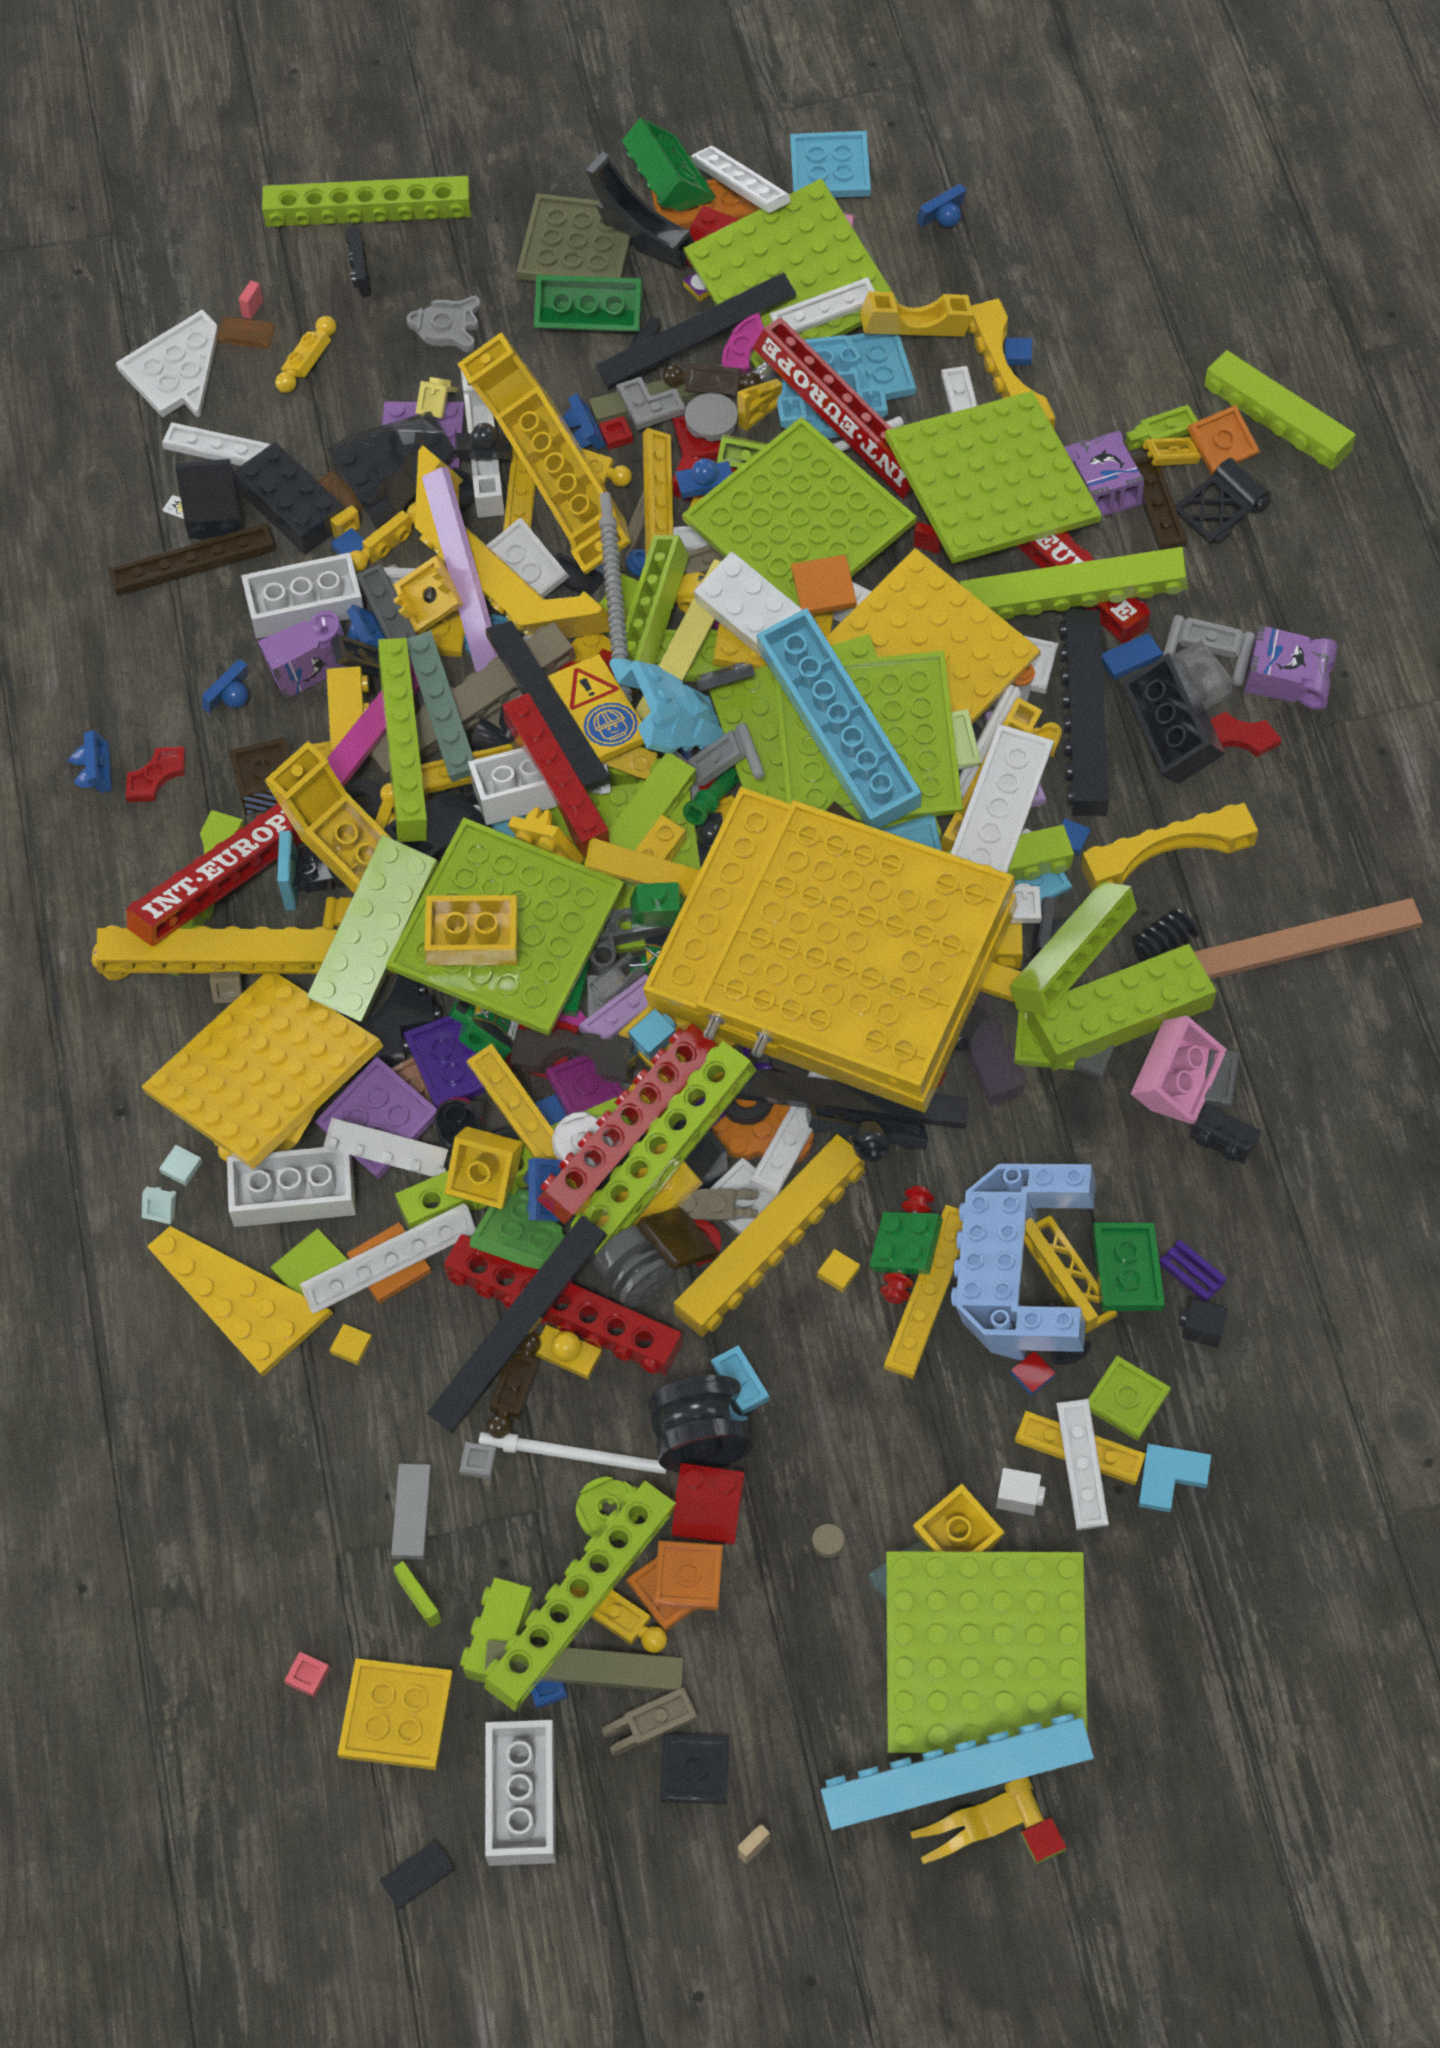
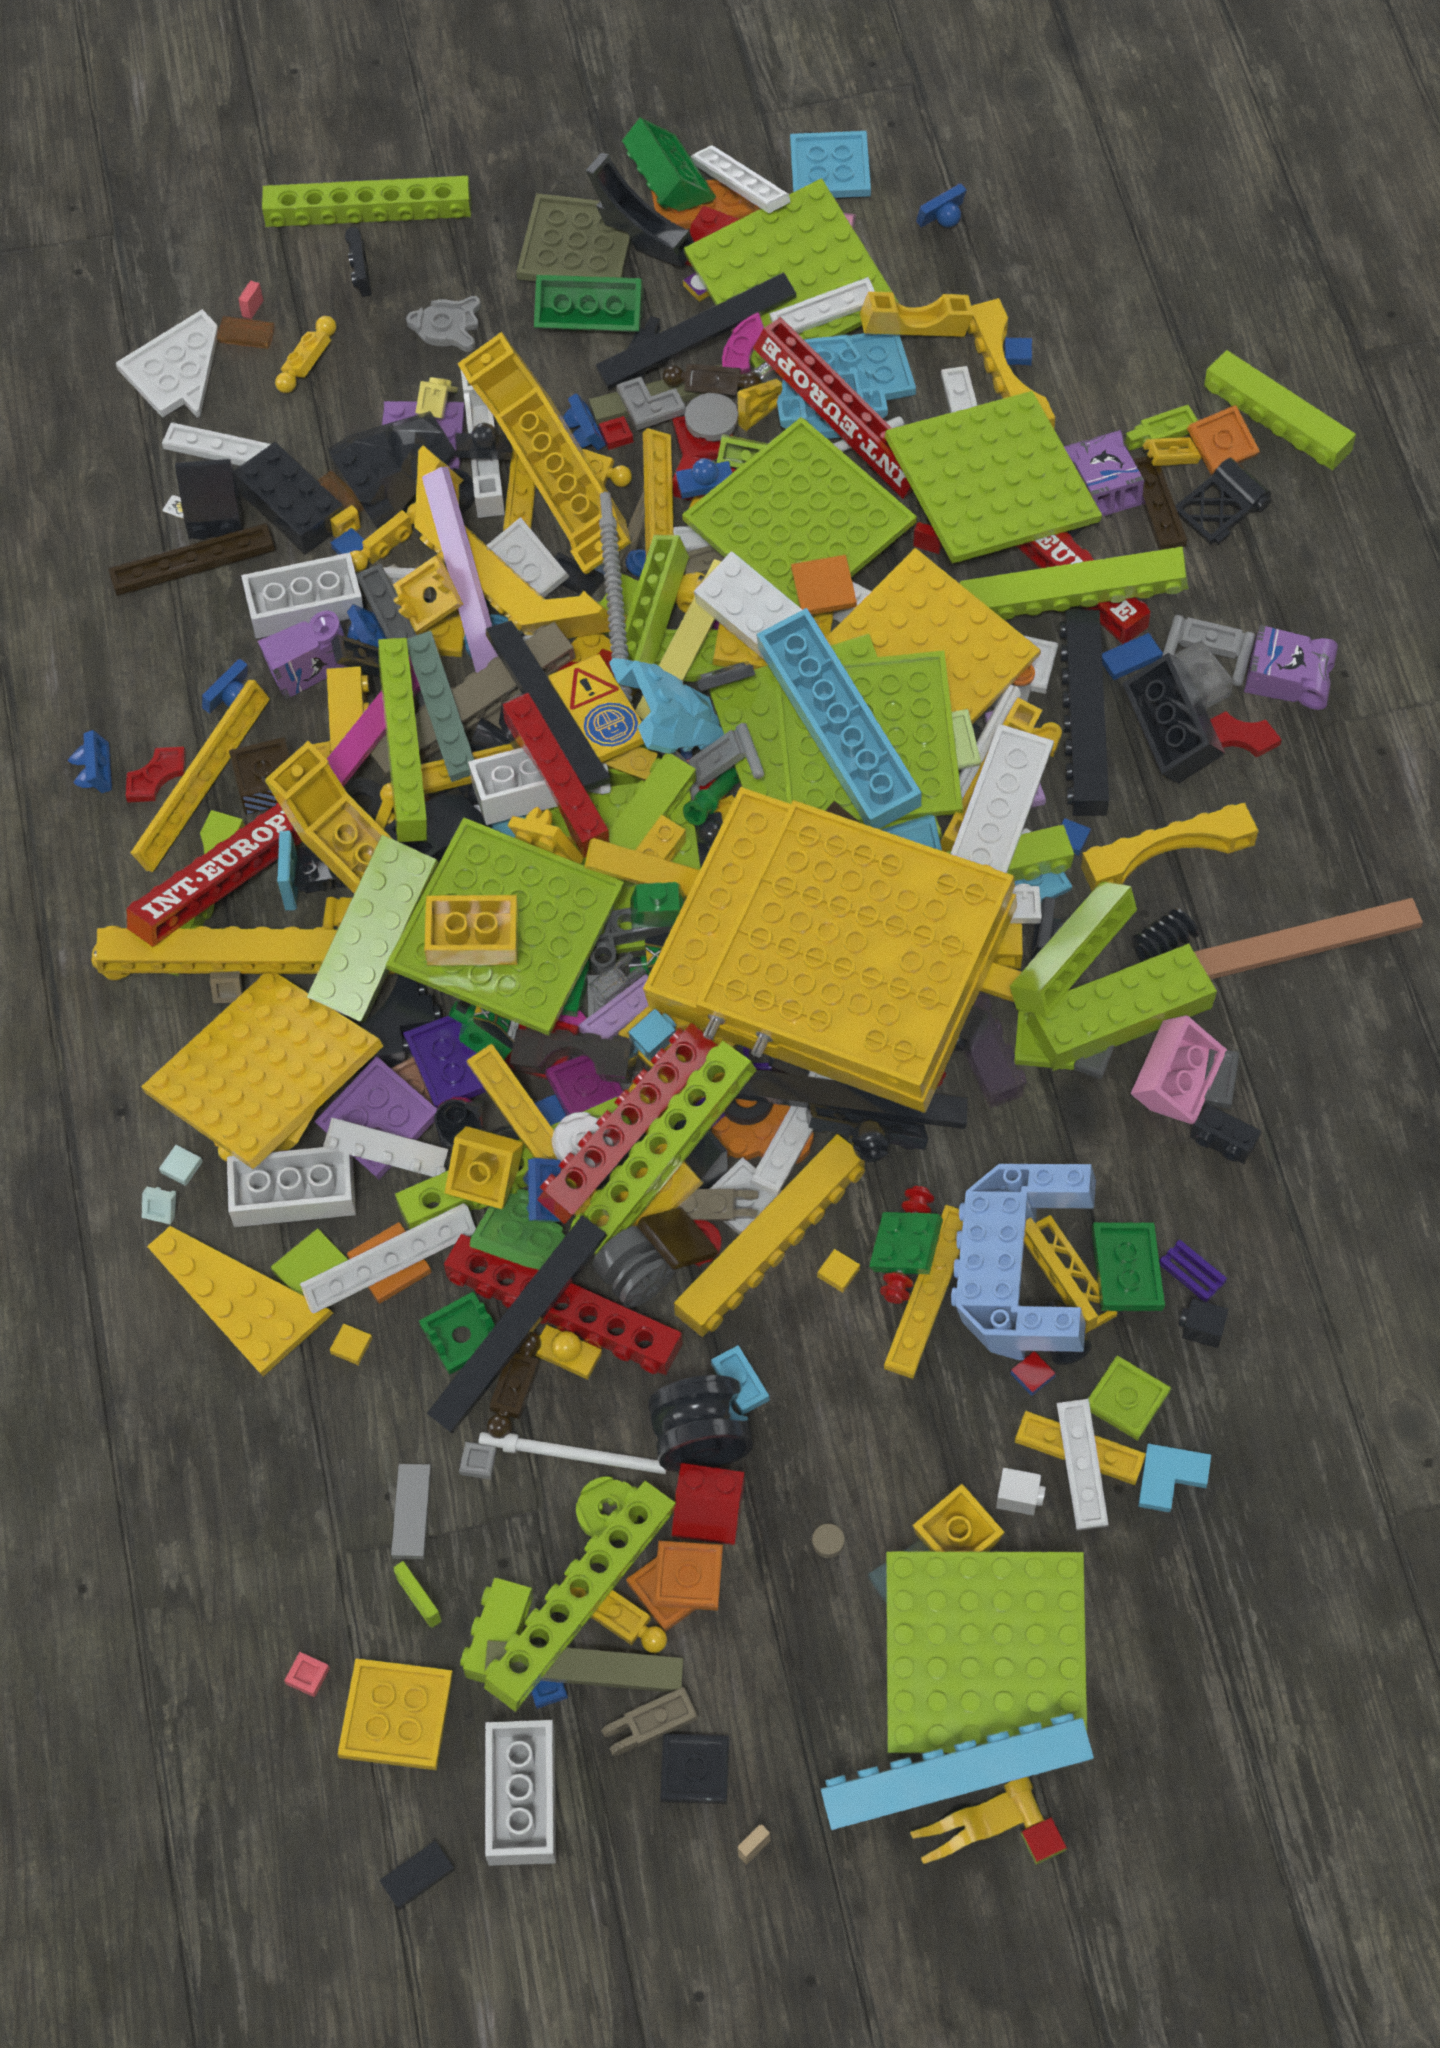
none -> yellow tile [131,680,270,872]
none -> green piece [419,1292,495,1375]

